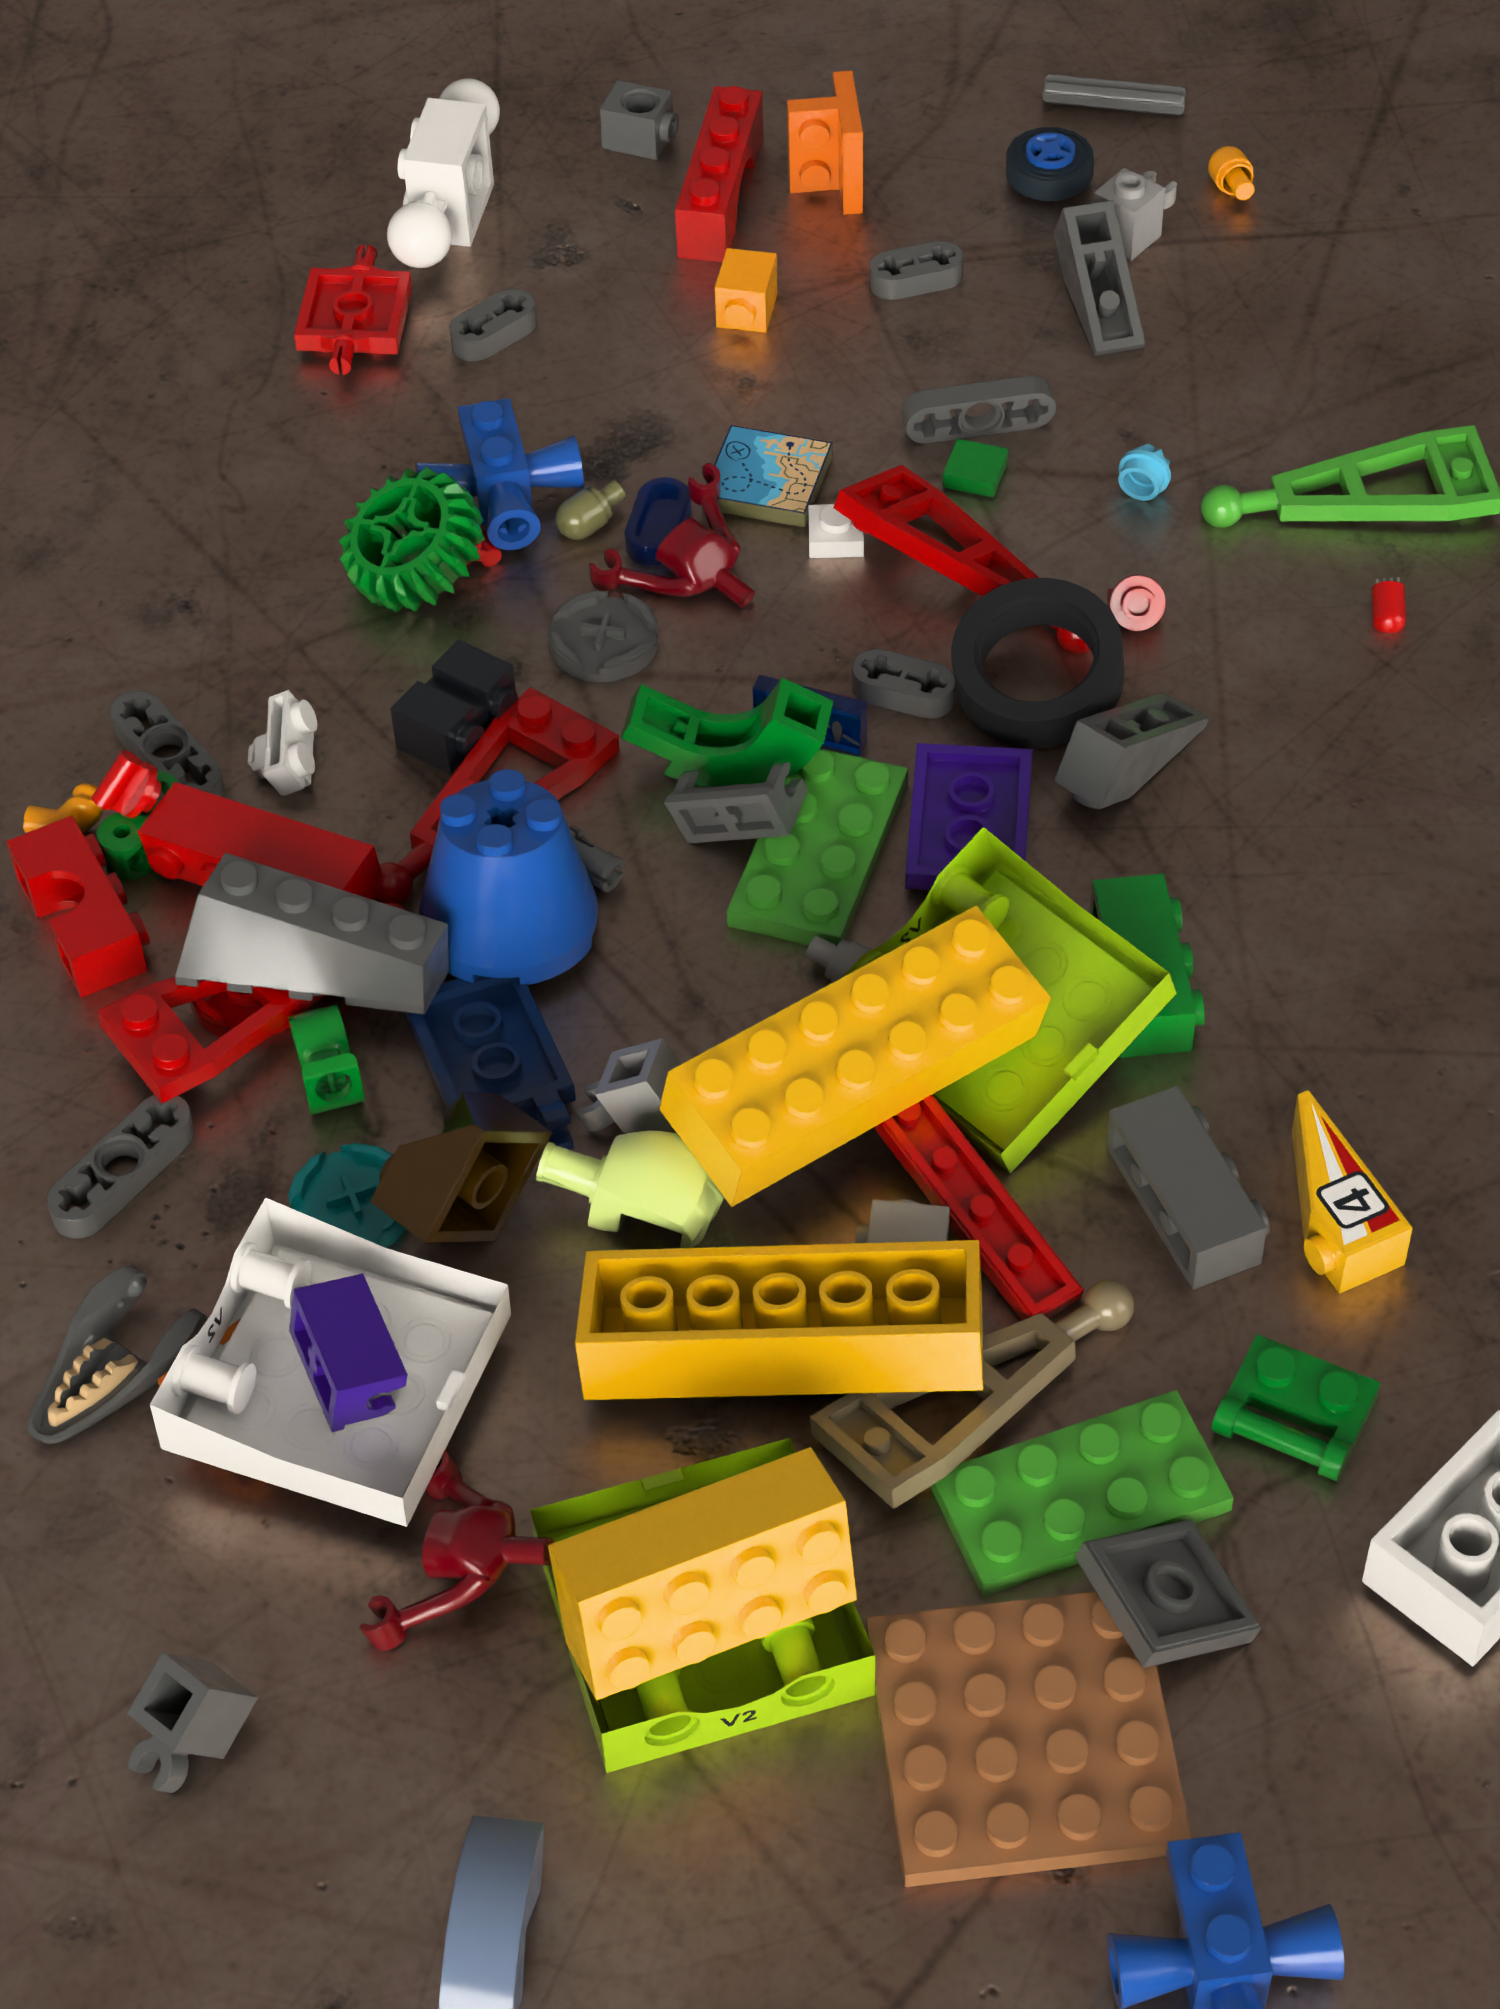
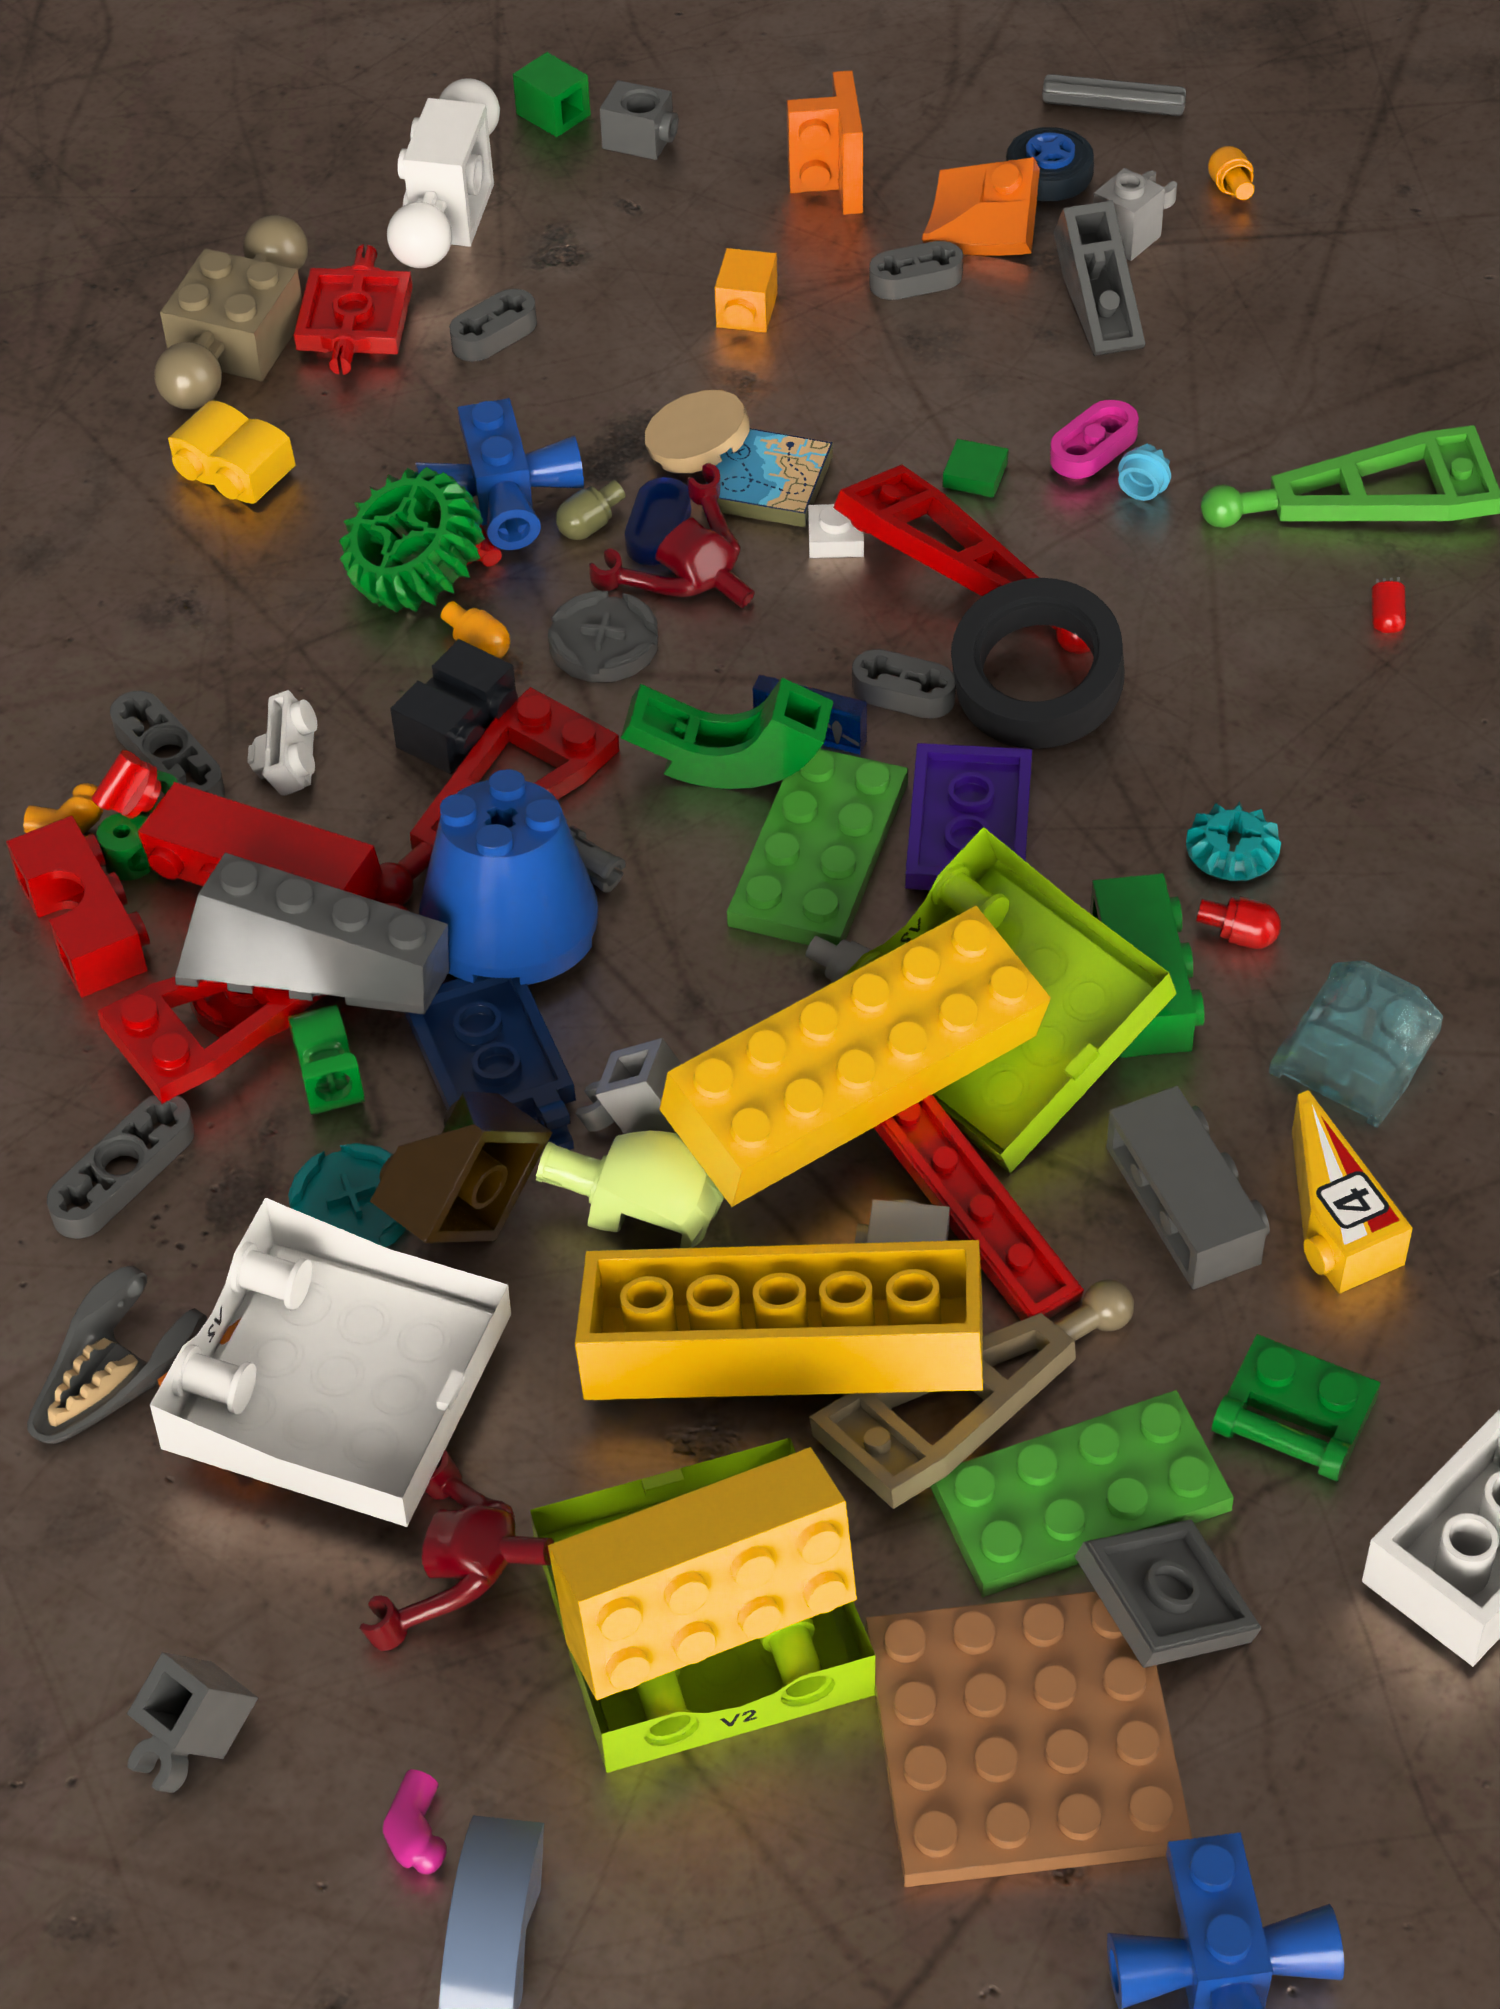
dark purple hinge [289,1273,408,1432] -> none
dark grey hinge [664,762,808,843] -> none
red arch [675,86,764,262] -> none
dark grey beam [901,376,1056,444] -> none
dark grey slope [1054,692,1209,809] -> none
plate [1107,574,1166,631] -> none
none -> dark tan brick [154,215,308,410]
none -> yellow brick [168,400,296,504]
none -> dark pink arm [383,1769,447,1874]
none -> light orange cylinder [441,601,510,659]
none -> green brick [513,52,591,138]
none -> tan tile [645,390,750,473]
none -> orange plate [922,157,1040,256]
none -> dark pink plate [1050,400,1139,479]
none -> teal gear [1186,801,1281,881]
none -> red cylinder [1196,896,1281,949]
none -> clear light blue slope [1269,960,1443,1128]

